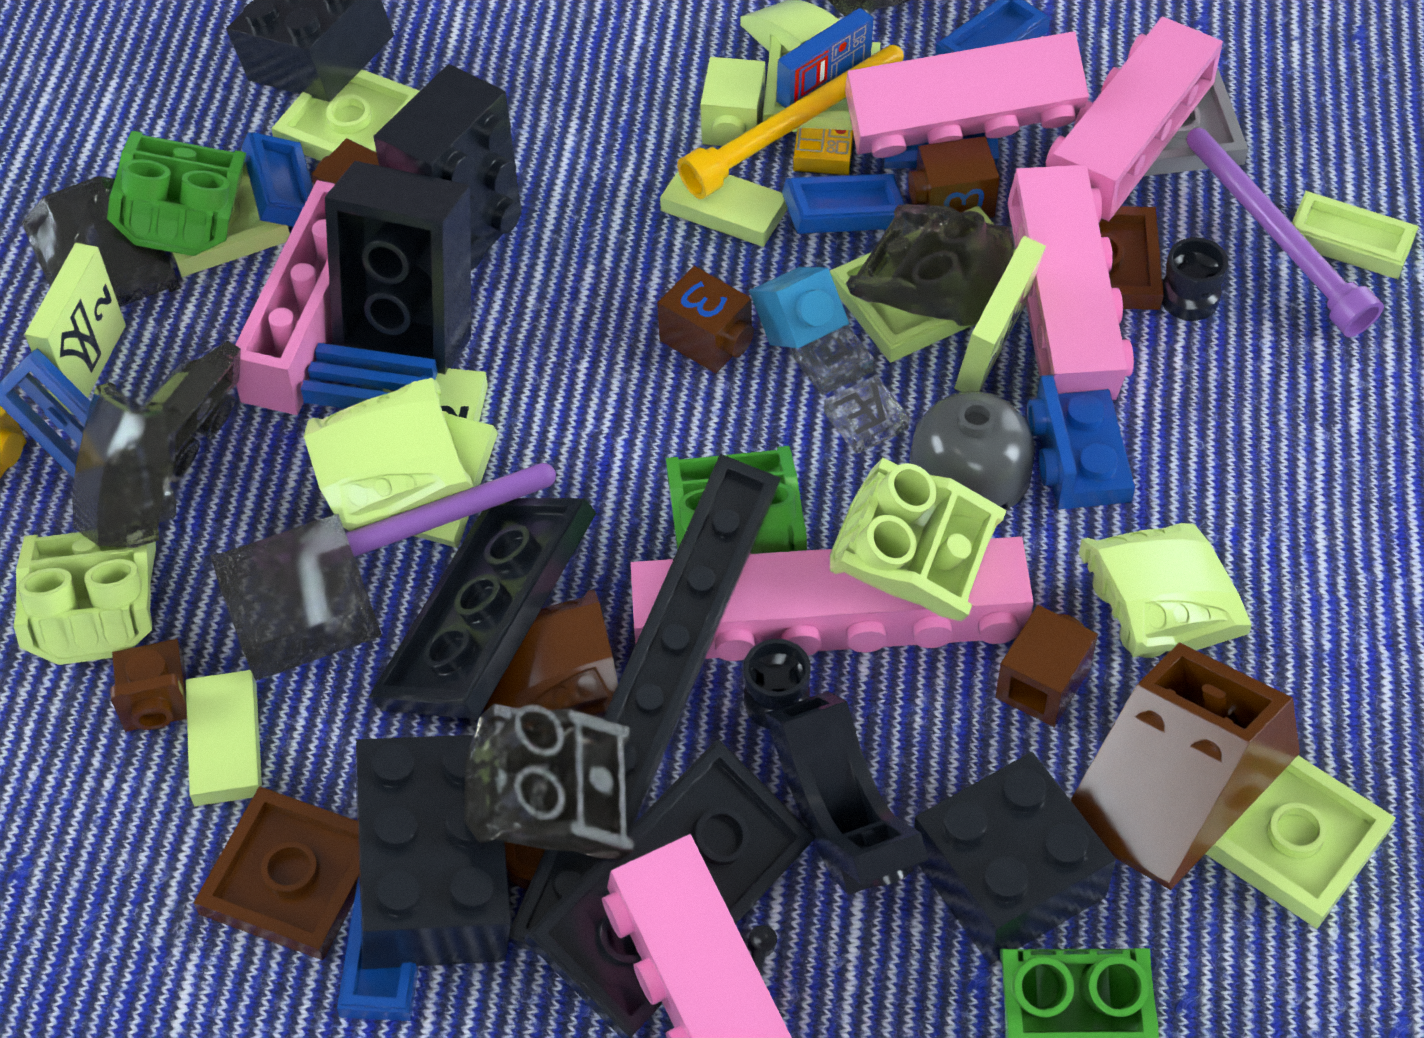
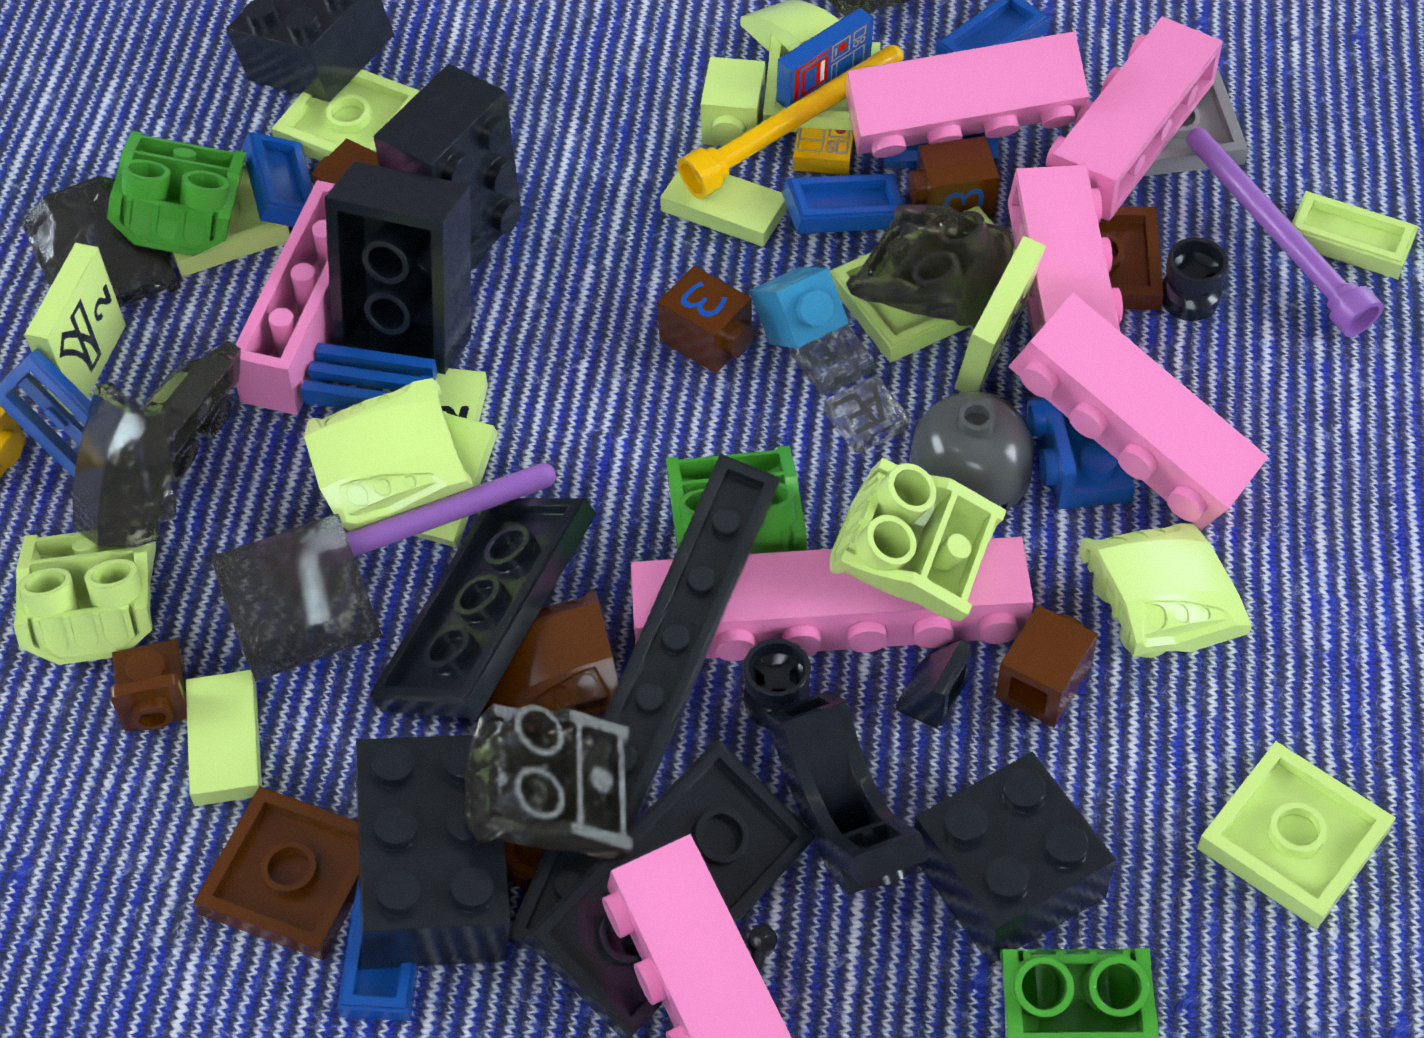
slope [1071,642,1300,890] -> none
none -> black slope [896,640,972,729]
none -> bright pink brick [1008,292,1268,530]

